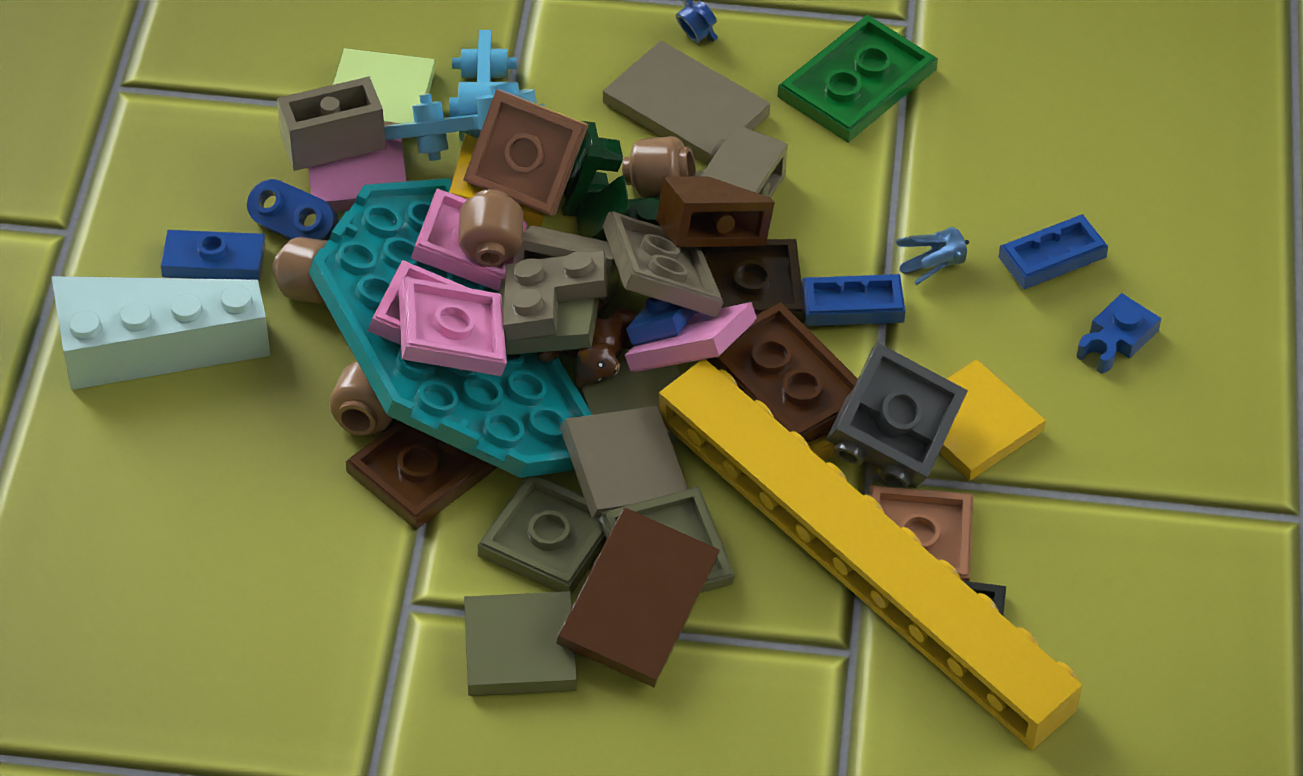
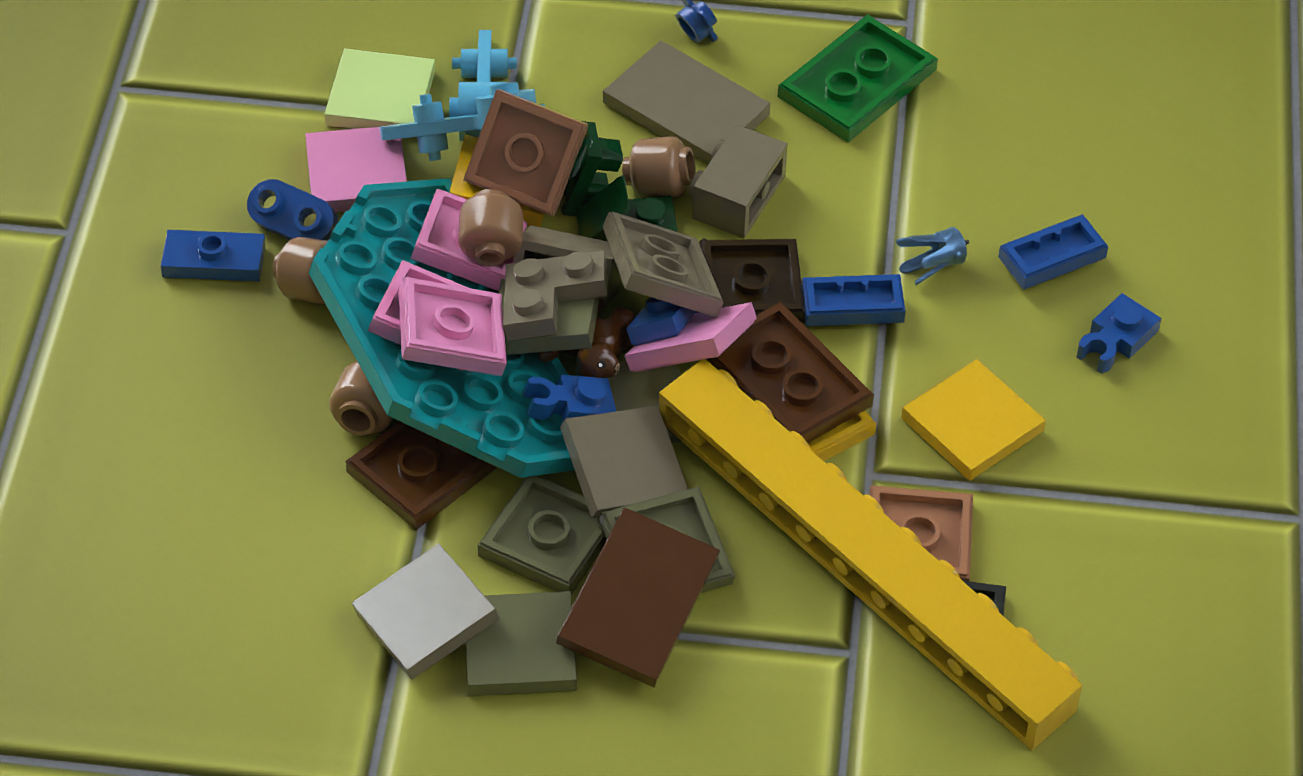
light aqua wedge [51,276,271,390] -> none
dark tan brick [277,76,386,171] -> none
reddish brown slope [656,176,775,247] -> none
dark grey plate [826,343,968,488] -> none
none -> tile [352,543,500,680]
none -> blue plate [522,374,616,422]

